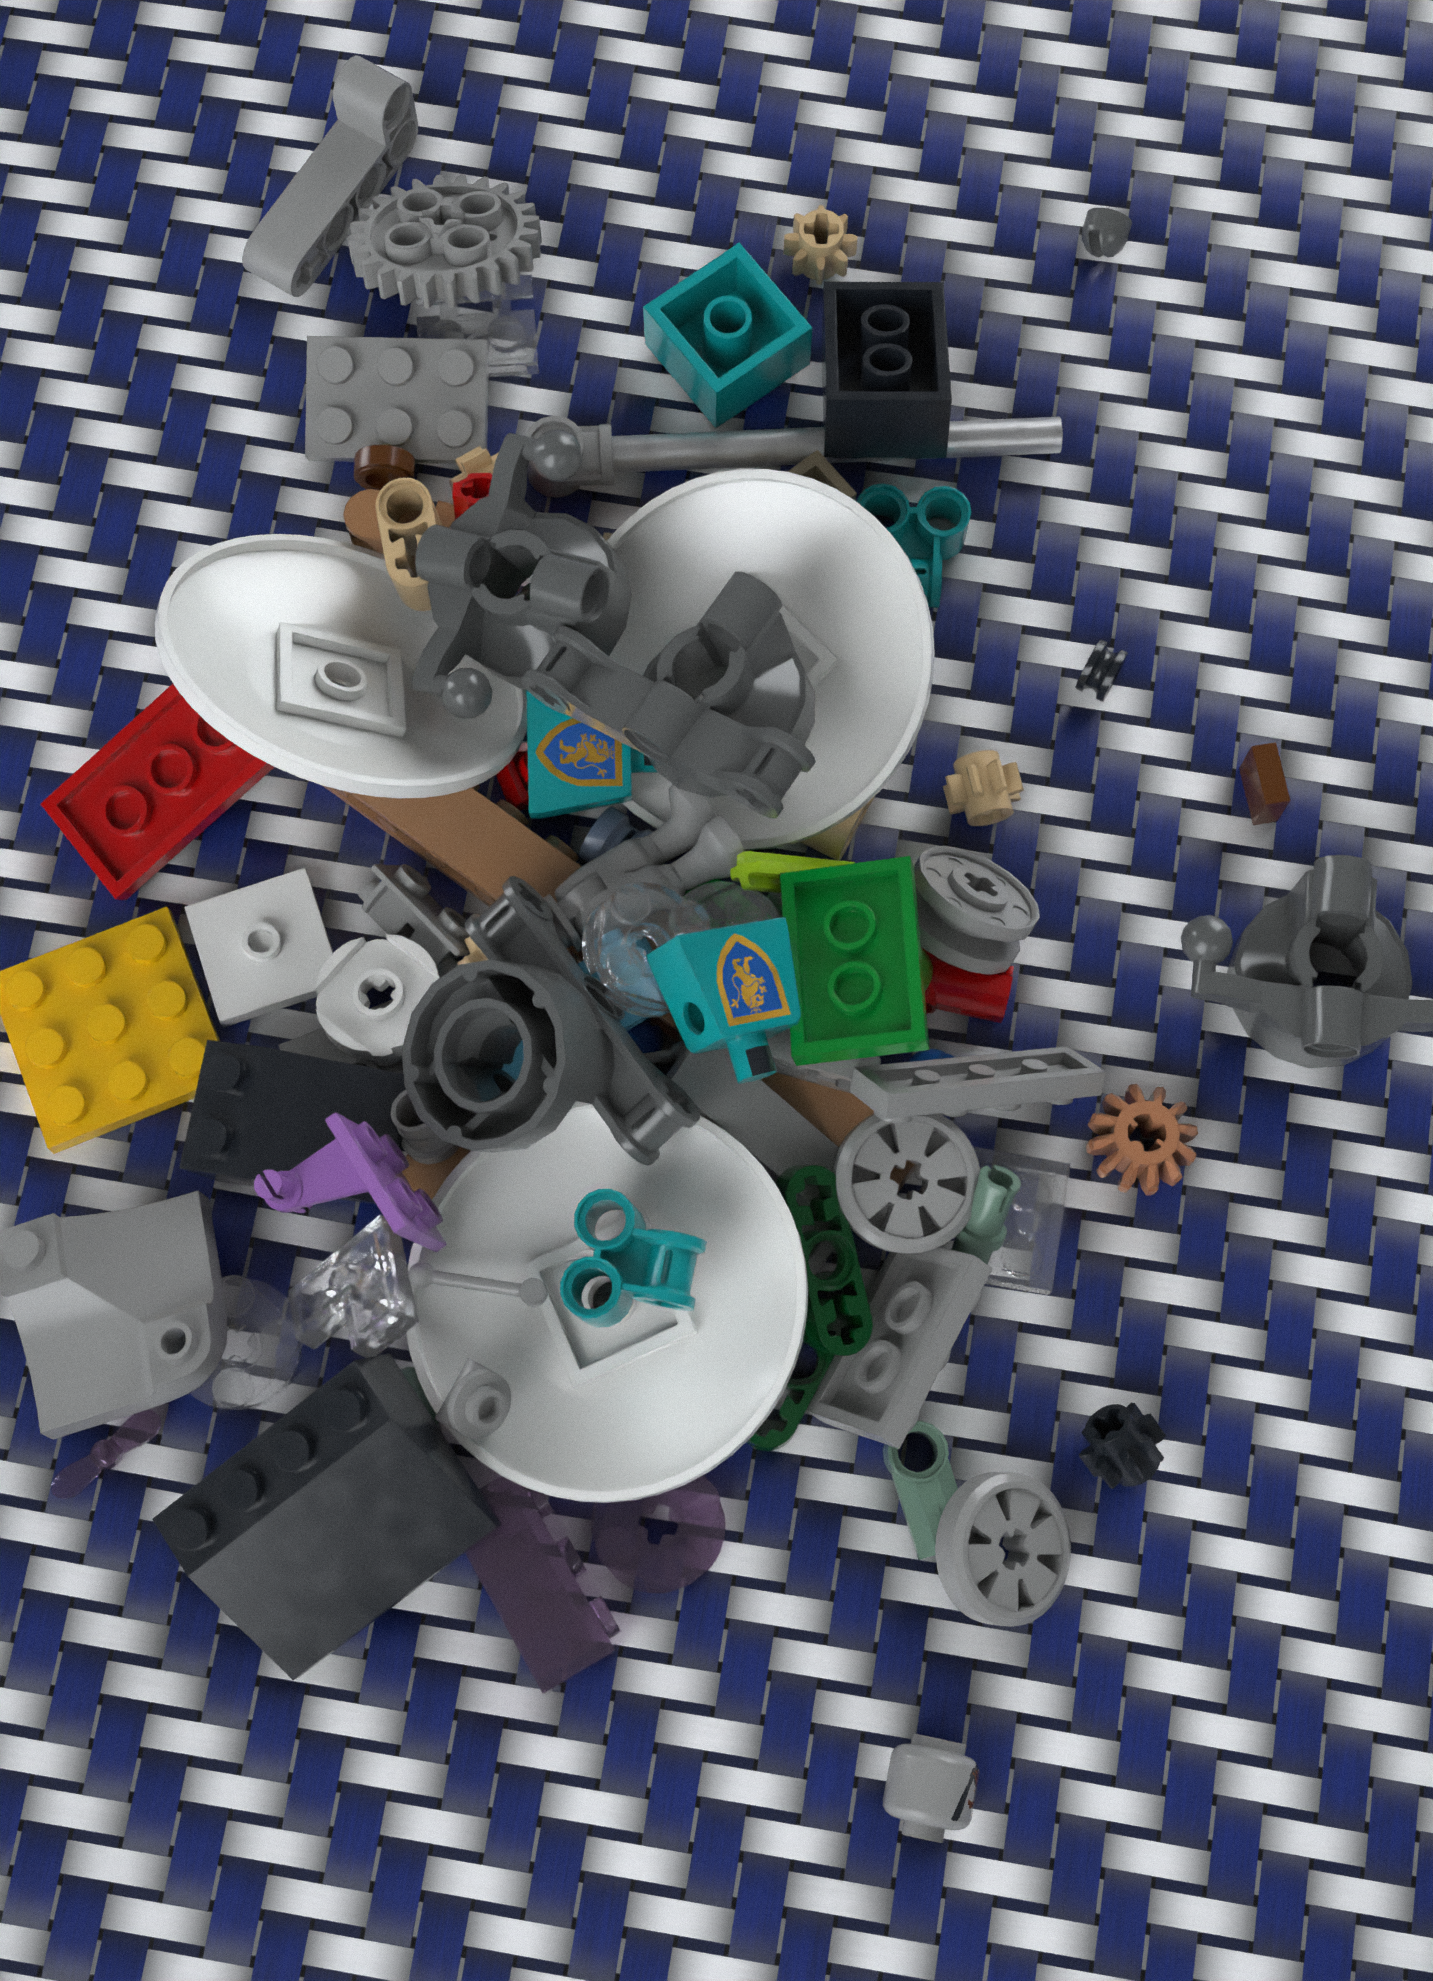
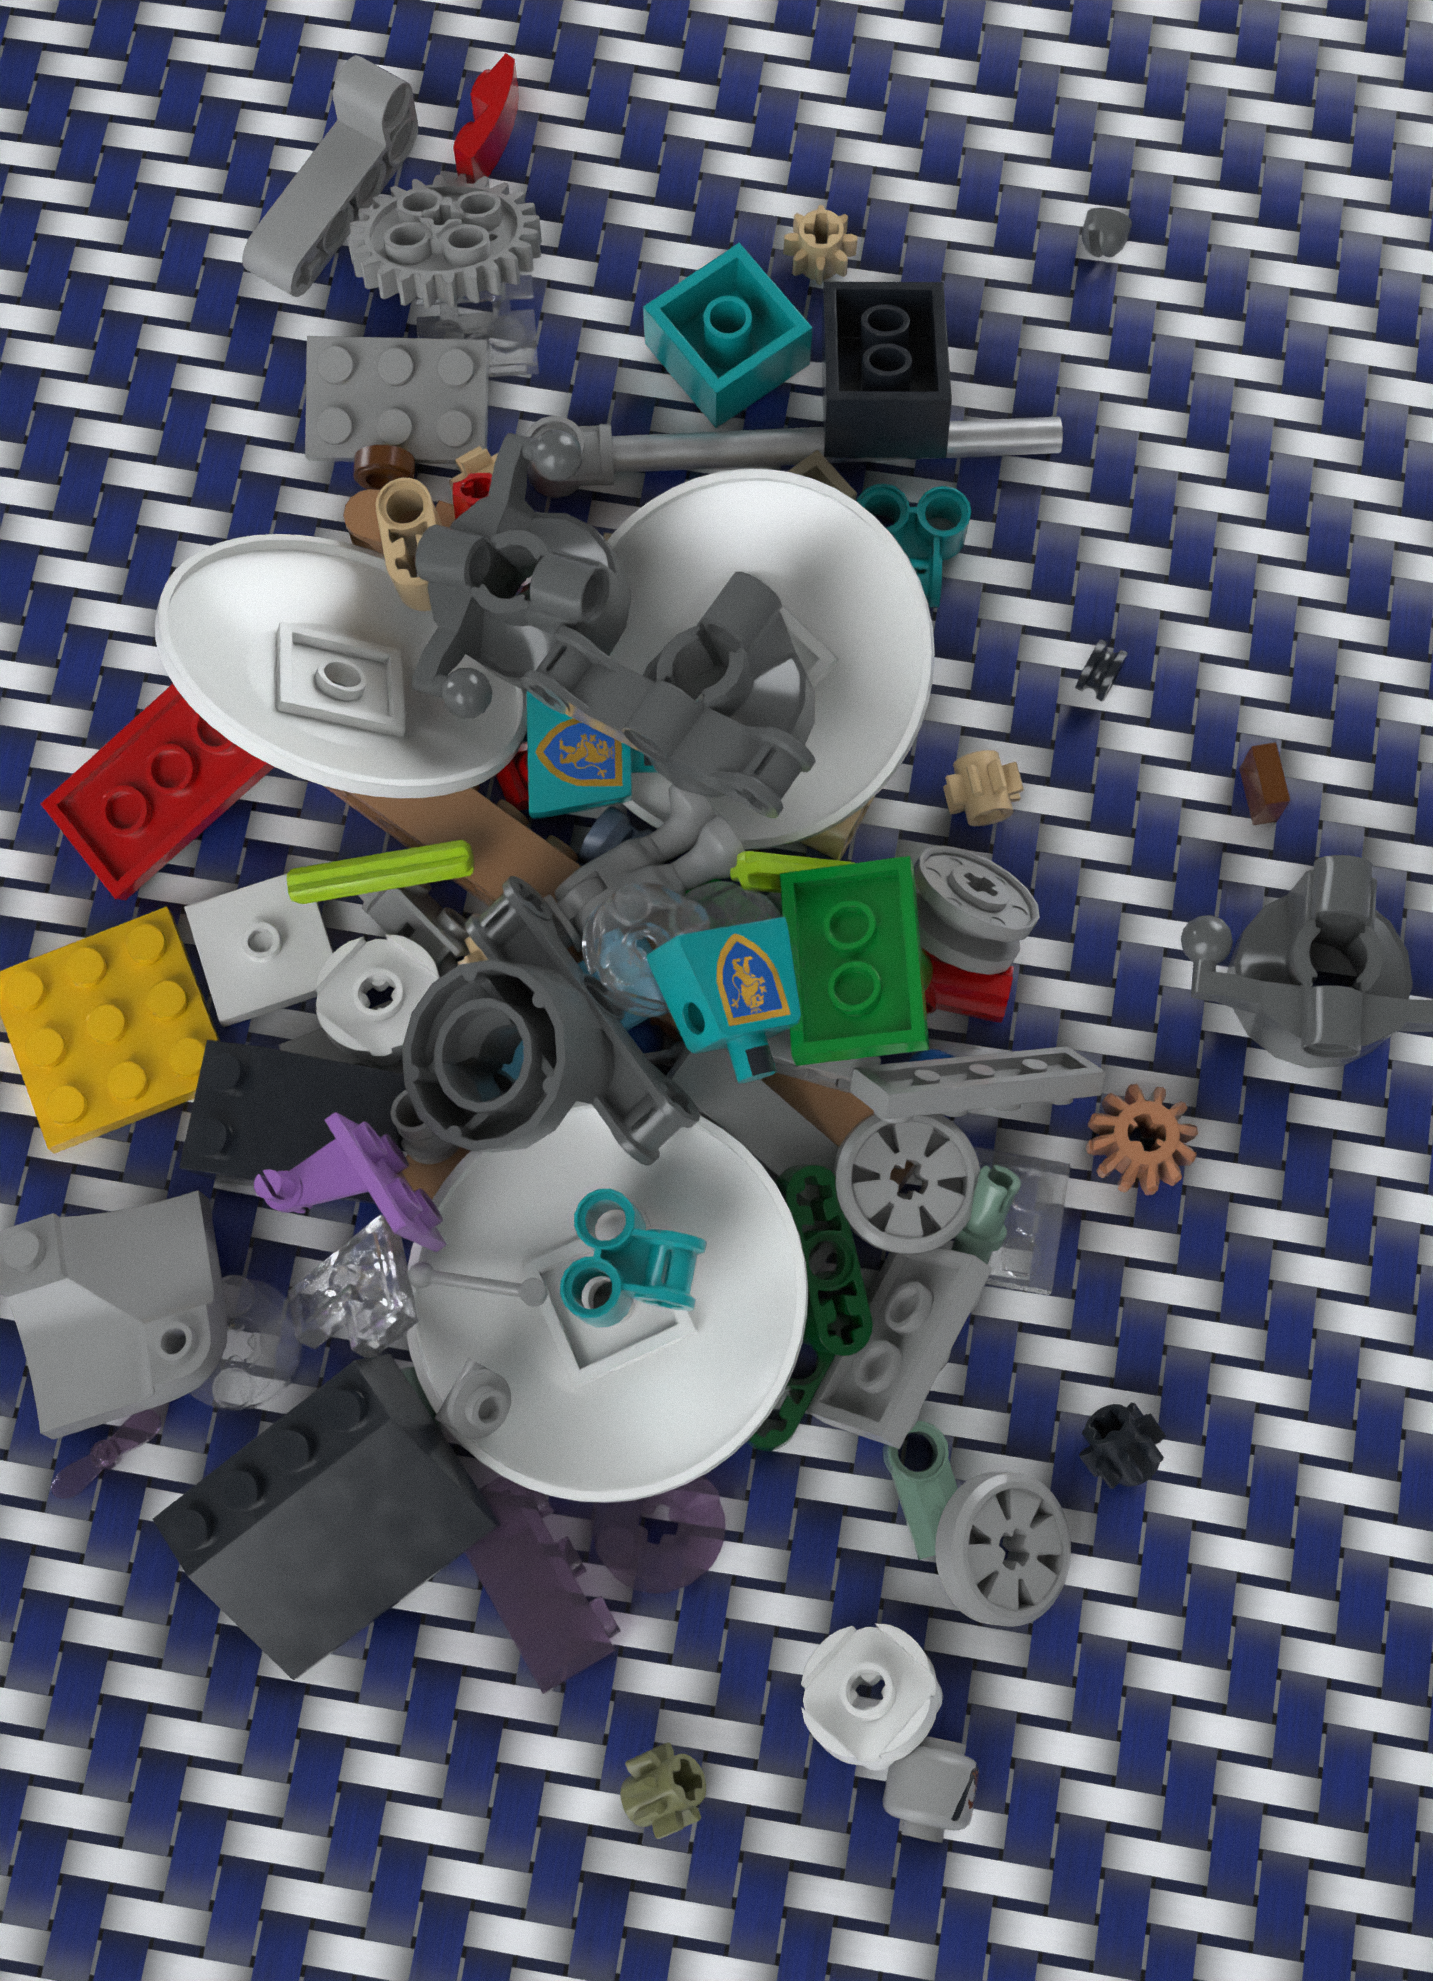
none -> lime axle [286,840,474,904]
none -> red slope [453,53,519,184]
none -> olive gear [620,1742,706,1839]
none -> white plate [801,1623,943,1771]

